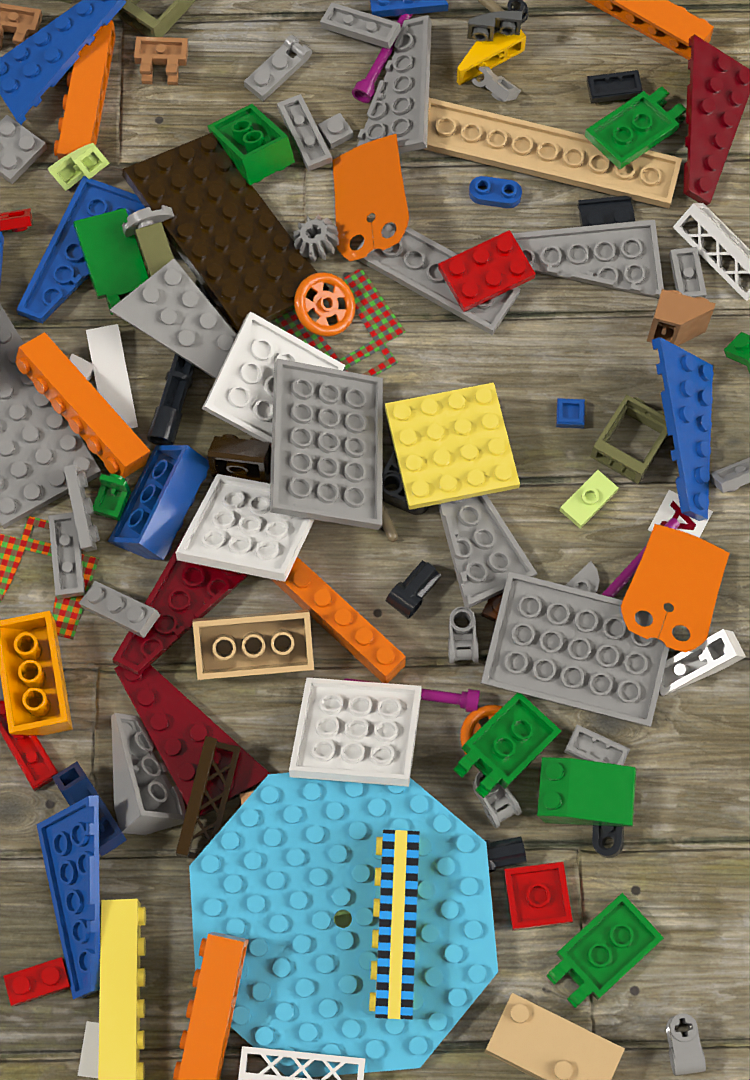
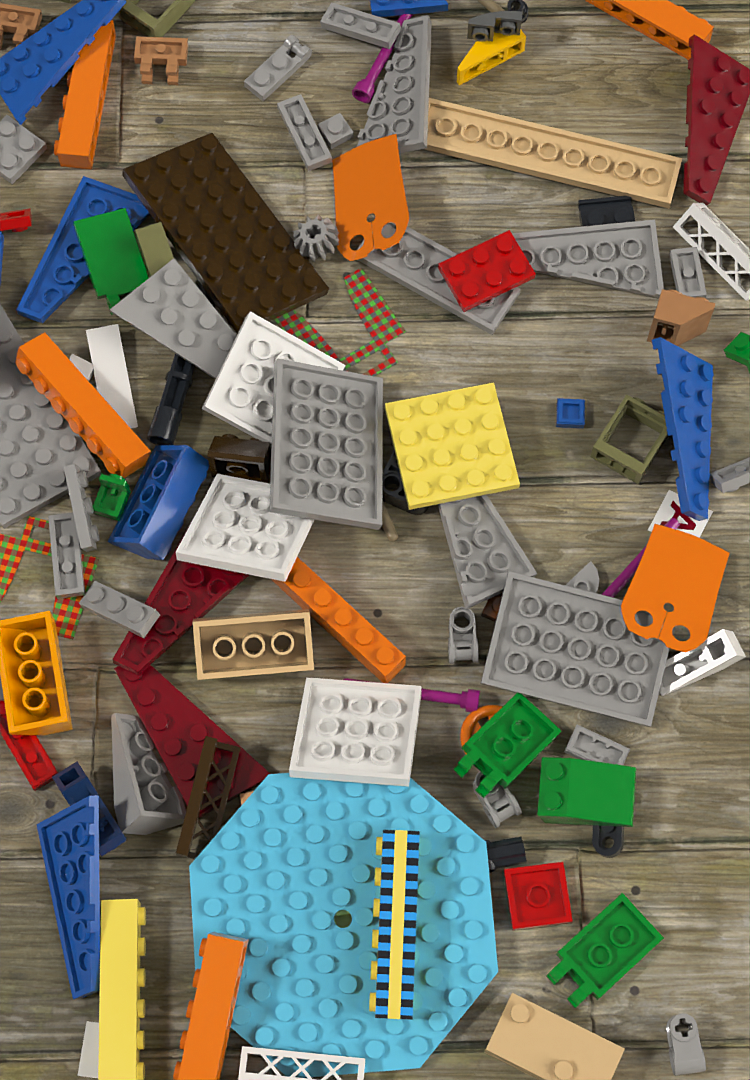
red plate [3,957,70,1007] -> none
yellowish green slope [48,143,110,191] -> none
light grey plate [122,205,174,237] -> none
green slope [207,104,295,185] -> none
orange plate [294,272,355,337] -> none
black piece [385,560,441,619] -> none
blue plate [469,176,522,208] -> none
light grey plate [472,66,521,102] -> none
yellowish green plate [560,470,619,529] -> none
green tile [585,87,686,170] -> none
black plate [586,70,643,104] -> none

